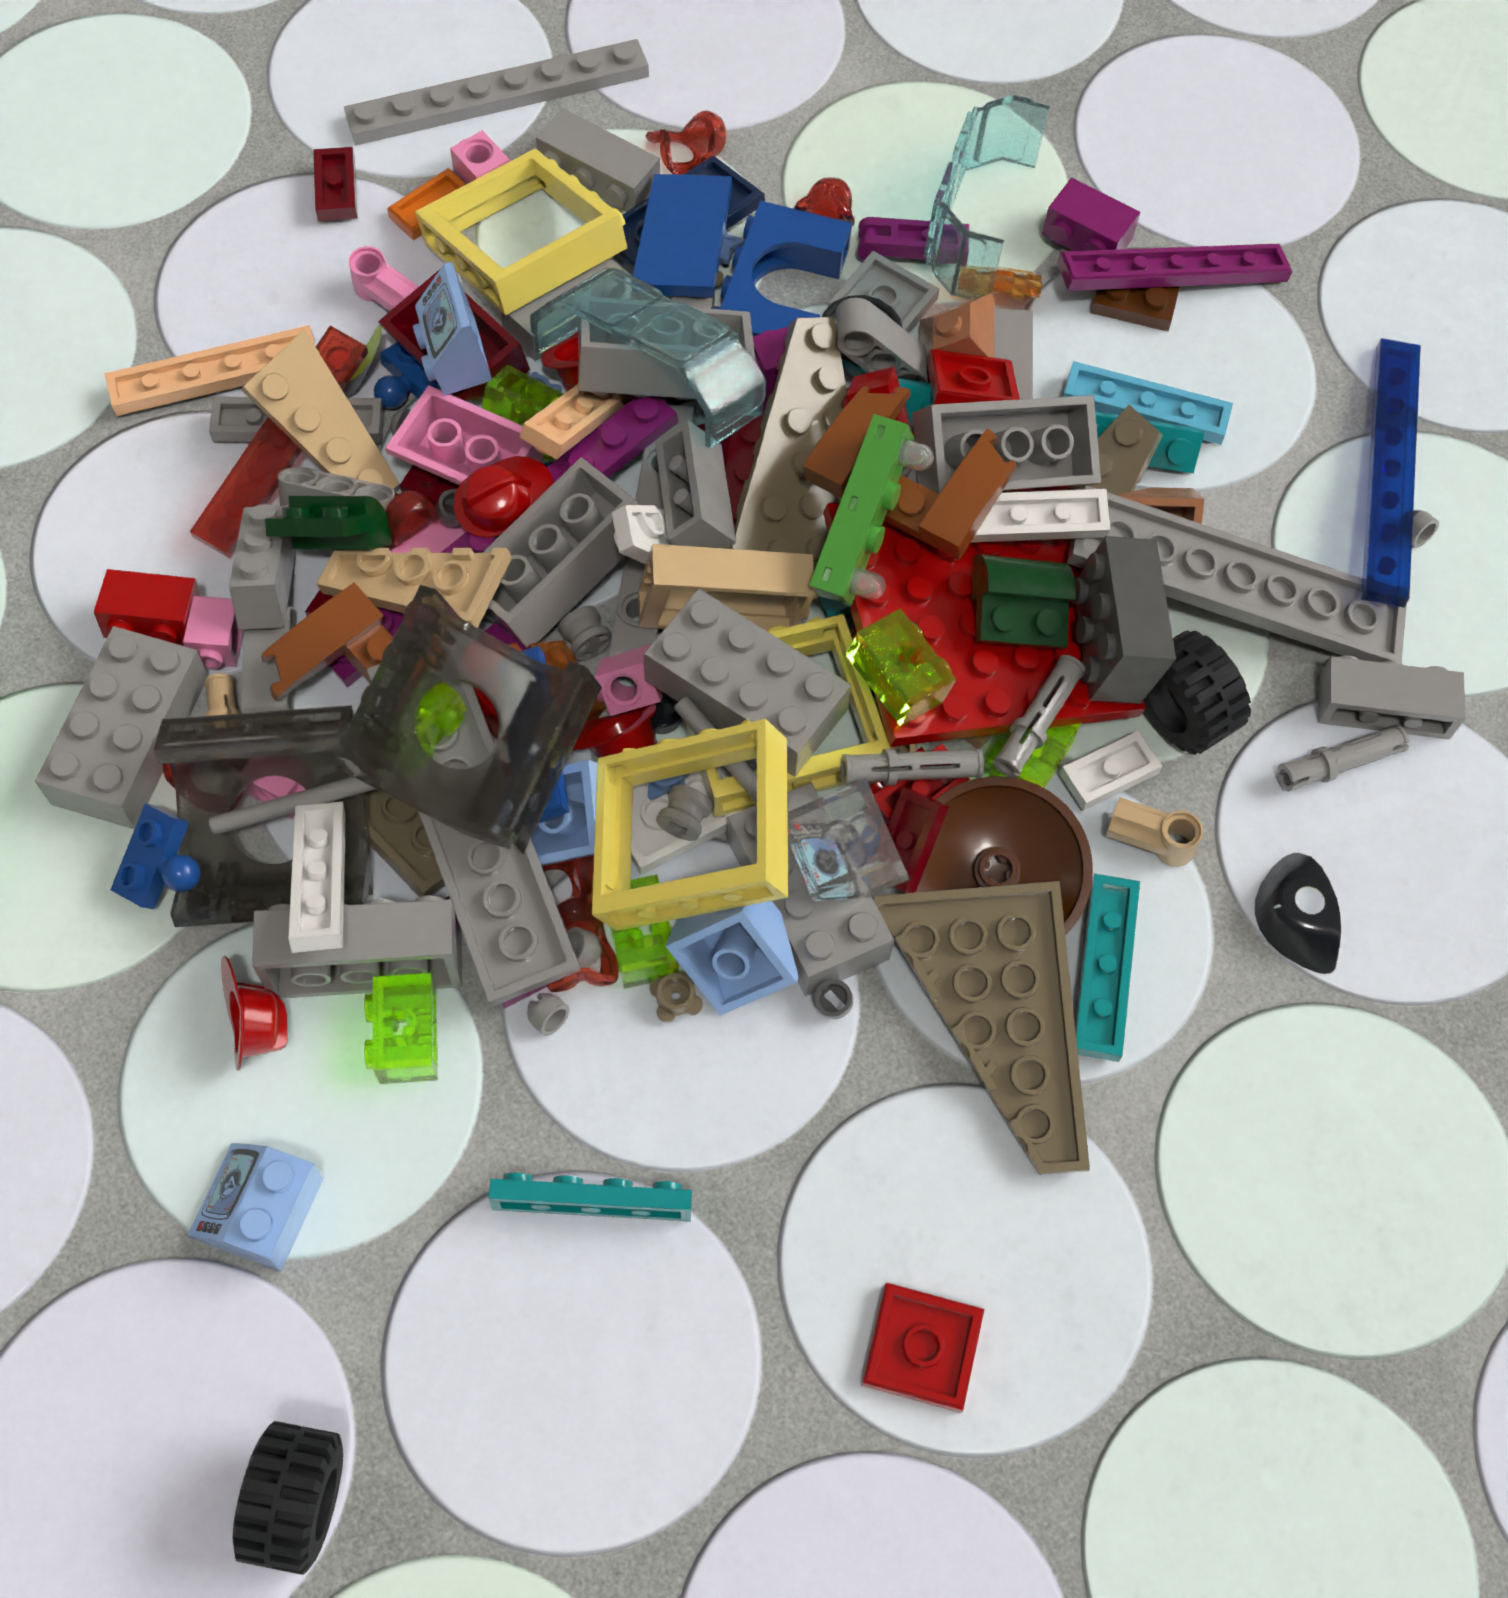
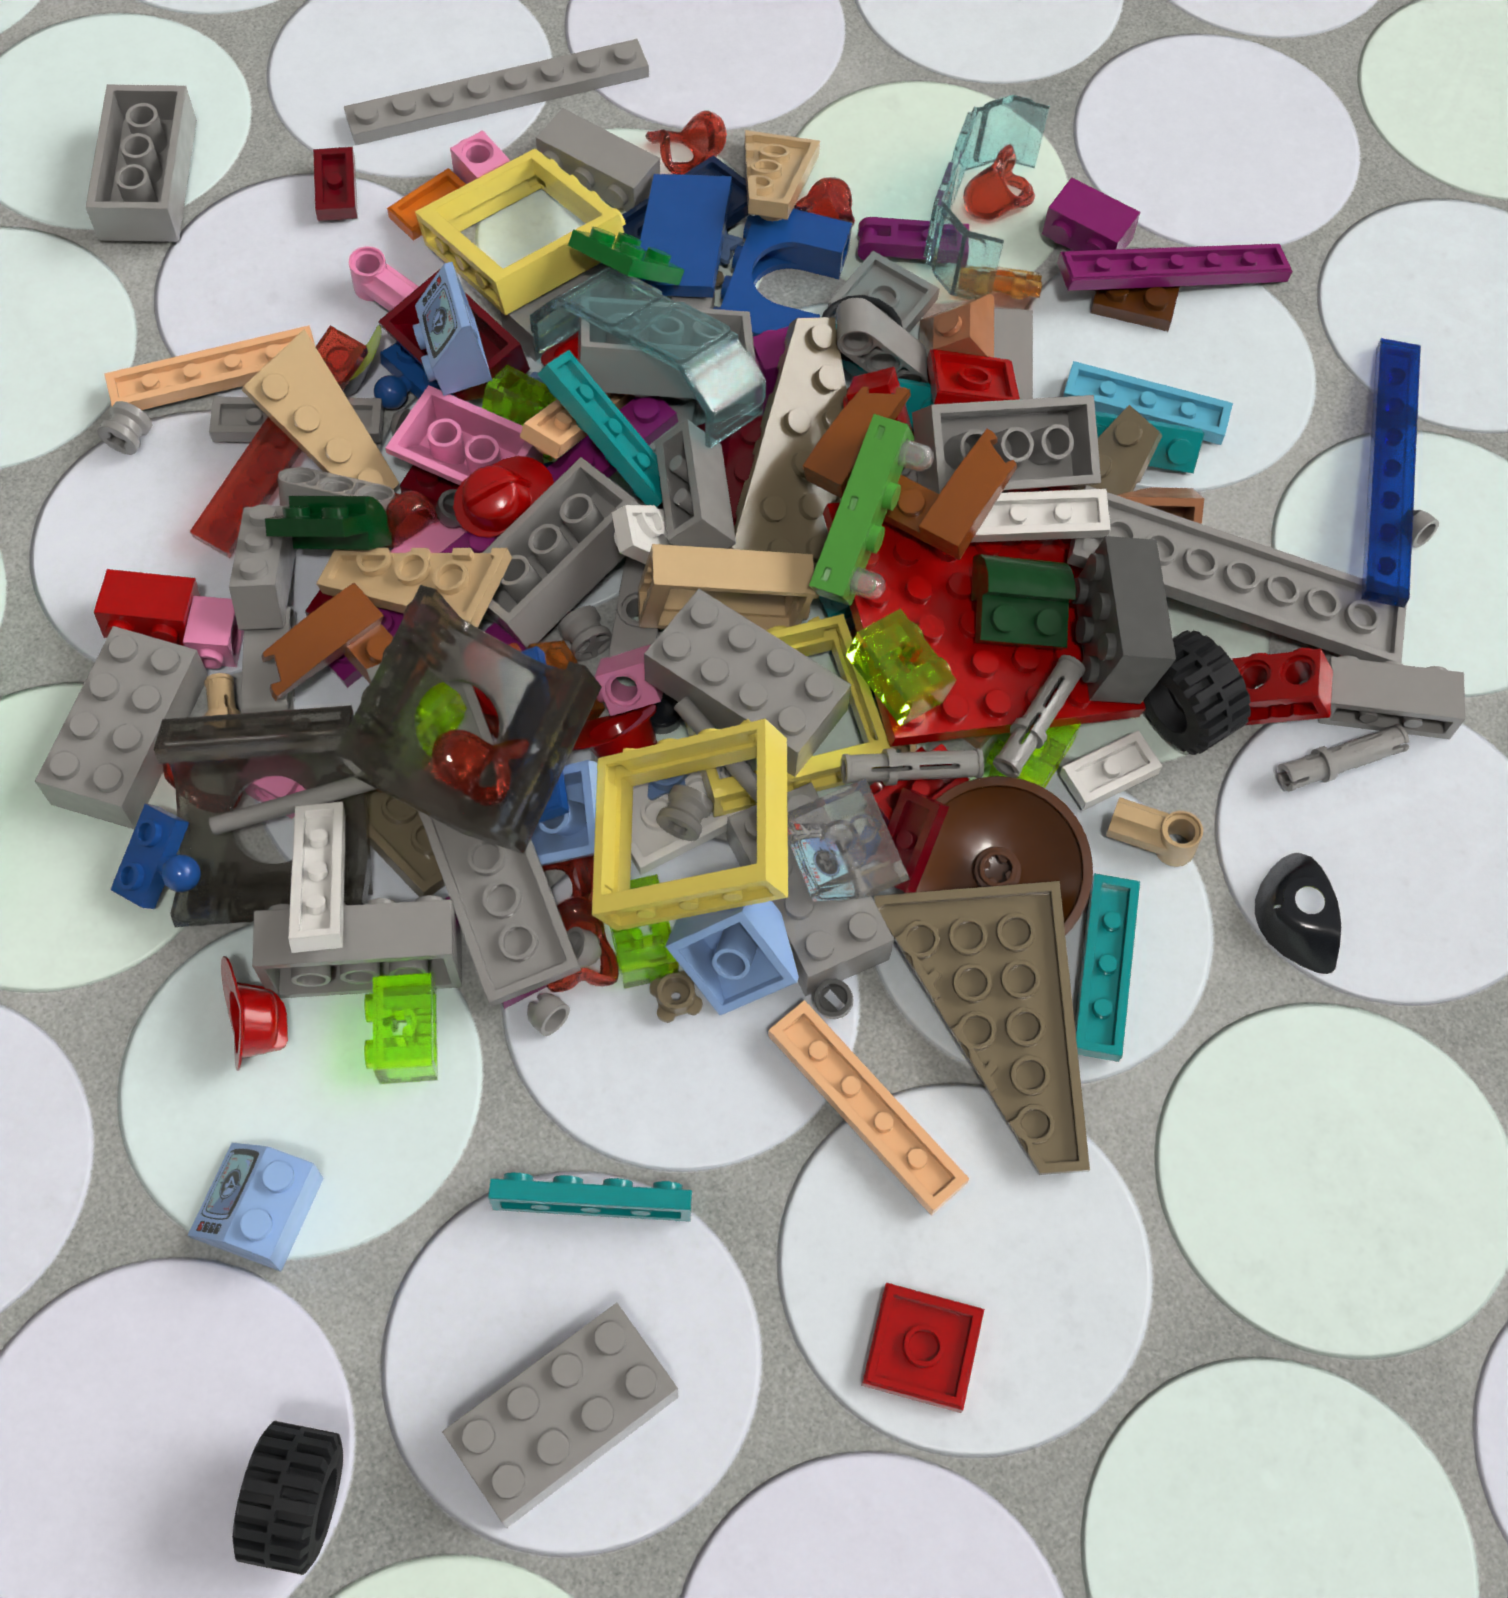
none -> light grey brick [85,84,197,242]
none -> light grey wheel [97,401,153,455]
none -> clear red piece [432,729,530,806]
none -> light grey brick [442,1303,678,1528]
none -> teal plate [537,350,663,507]
none -> green plate [568,227,685,285]
none -> tan wing [744,130,820,221]
none -> light nougat plate [768,1000,969,1216]
none -> clear red piece [963,144,1035,221]
none -> red brick [1232,648,1333,725]

